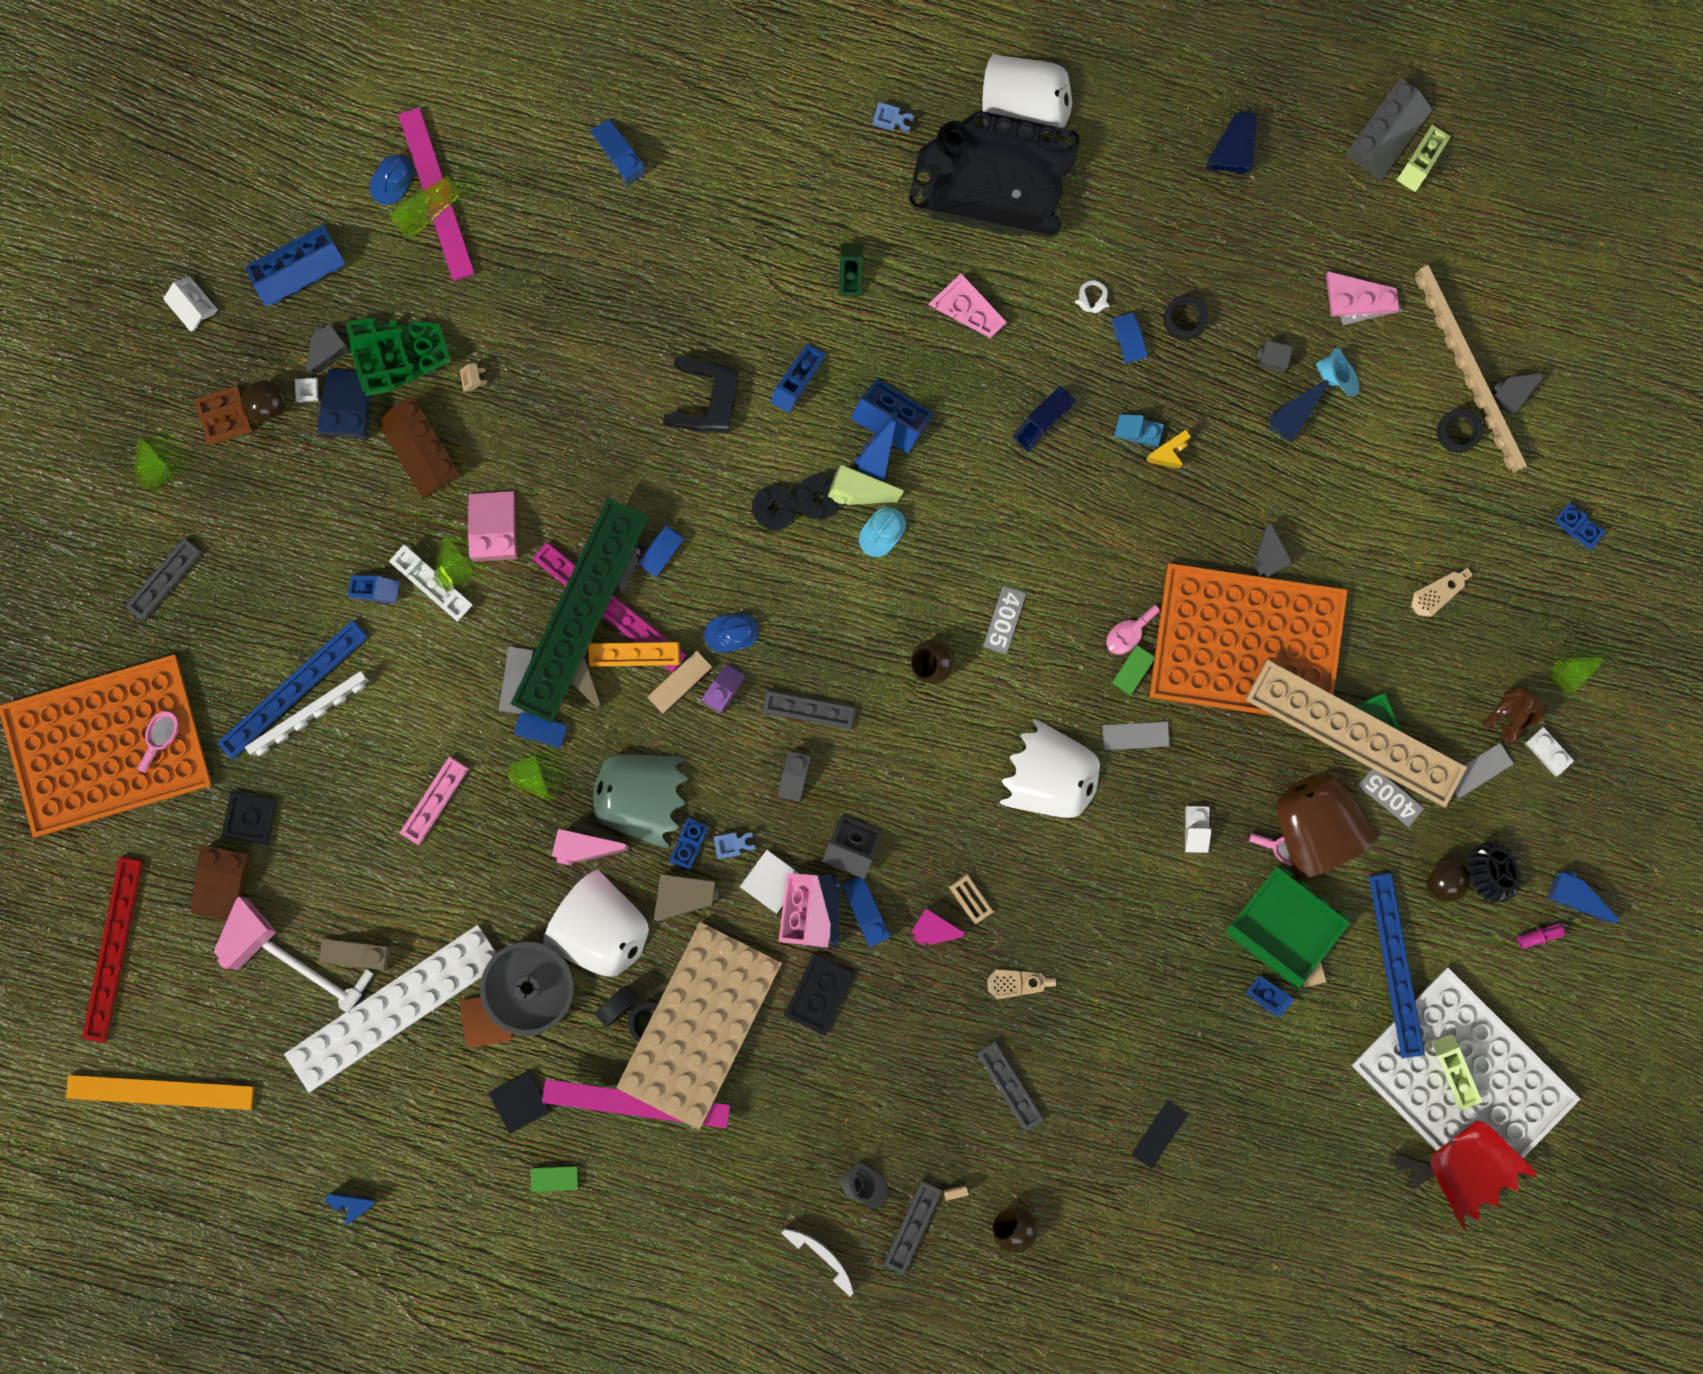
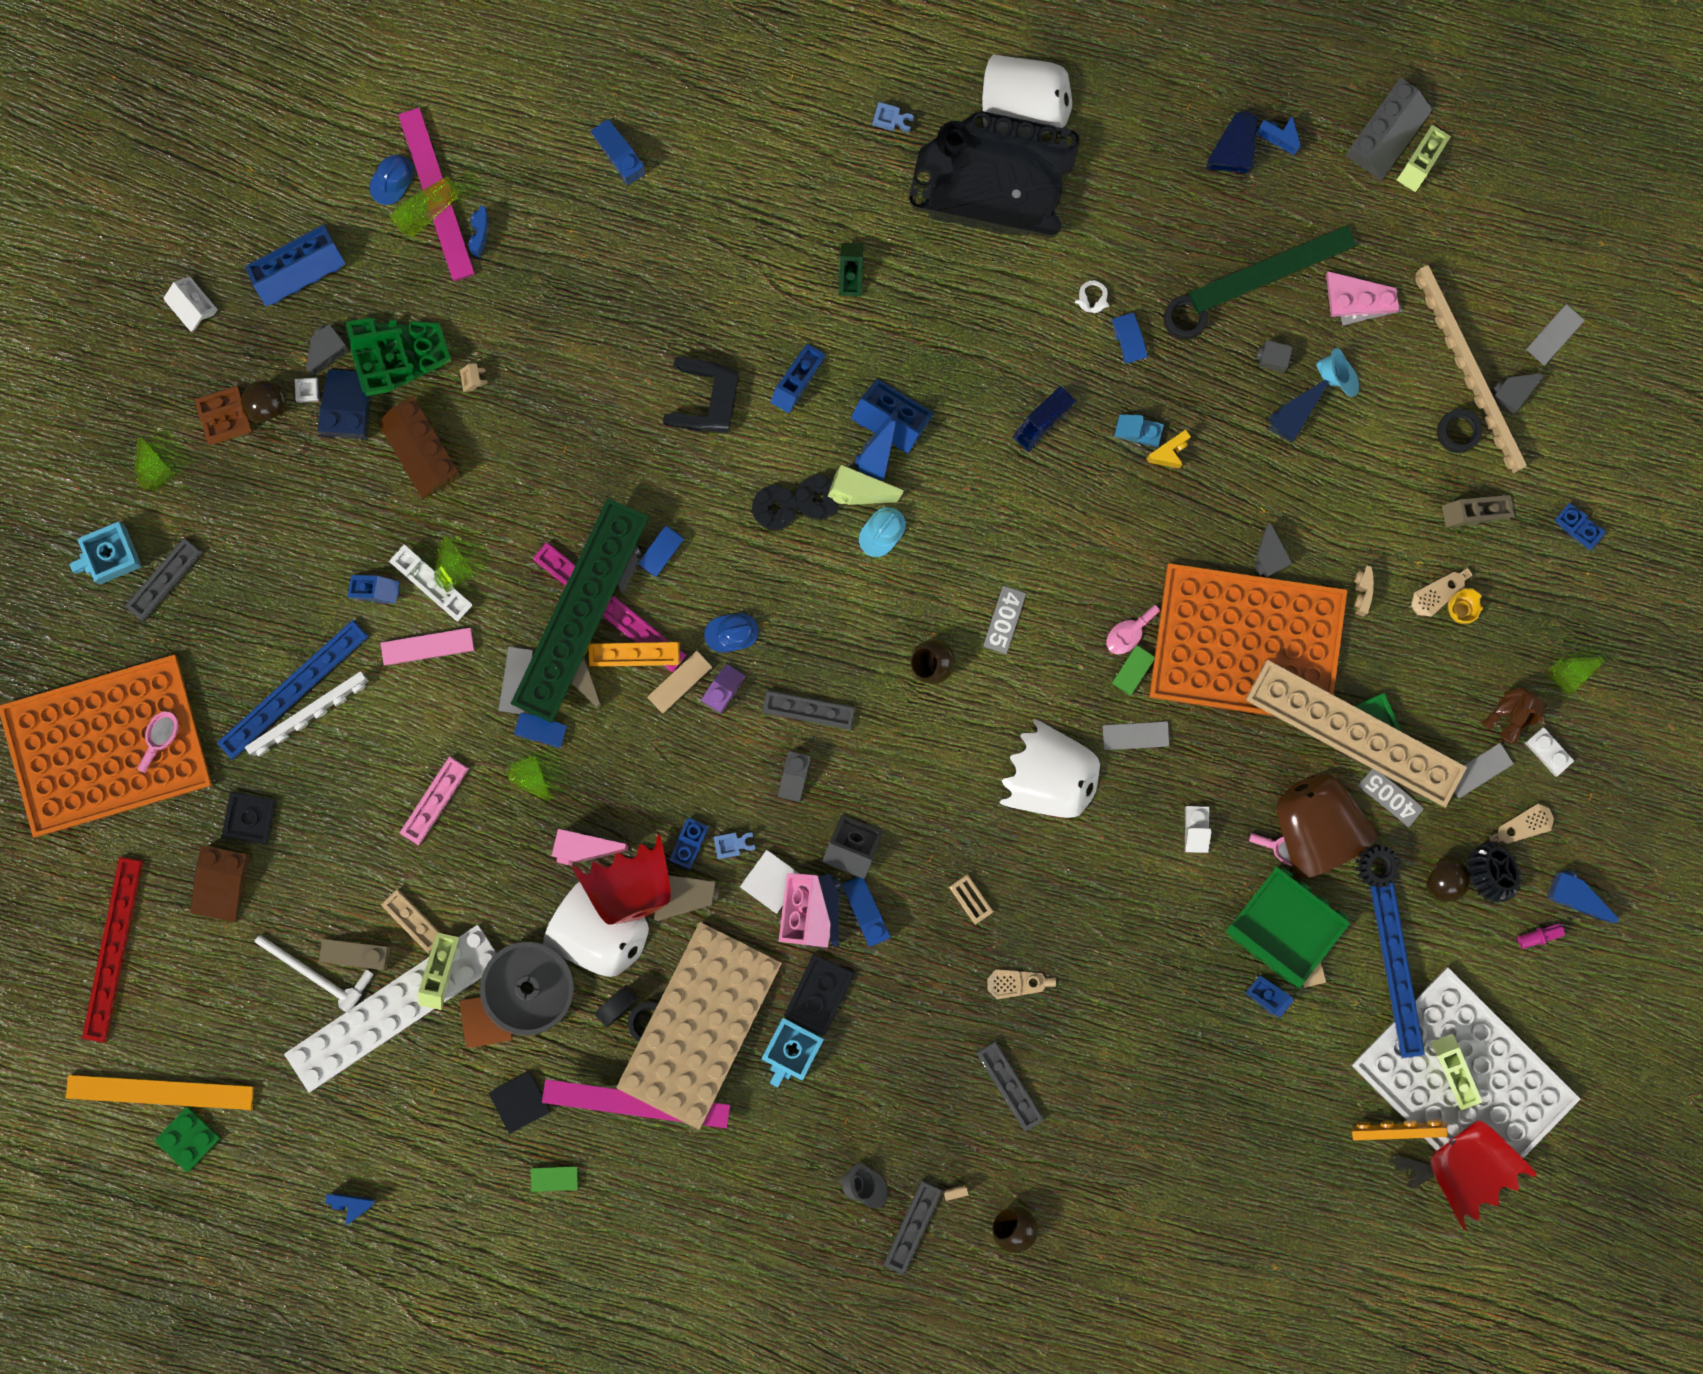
bright pink slope [214,897,276,970] -> none
bright pink slope [468,491,518,562] -> none
sand green piece [593,754,688,848] -> none
white slope [781,1228,853,1297] -> none
dark pink slope [911,909,965,946] -> none
bright pink wing [928,274,1007,339] -> none
black sticker [1131,1100,1189,1169] -> none
none -> medium azure hinge [70,522,142,584]
none -> green plate [154,1106,221,1173]
none -> bright pink tile [381,628,475,666]
none -> tan tile [381,889,441,954]
none -> yellowish green slope [418,933,459,1010]
none -> blue slope [468,205,489,258]
none -> red piece [572,834,671,925]
none -> medium azure hinge [762,1018,824,1088]
none -> dark green tile [1188,225,1357,314]
none -> blue slope [1256,116,1300,156]
none -> light orange plate [1352,1119,1447,1140]
none -> tan slope [1354,565,1374,617]
none -> black tyre [1355,845,1401,888]
none -> dark tan slope [1442,495,1515,528]
none -> yellow hair [1448,588,1483,624]
none -> tan piece [1489,804,1554,844]
none -> light grey sticker [1526,304,1585,366]

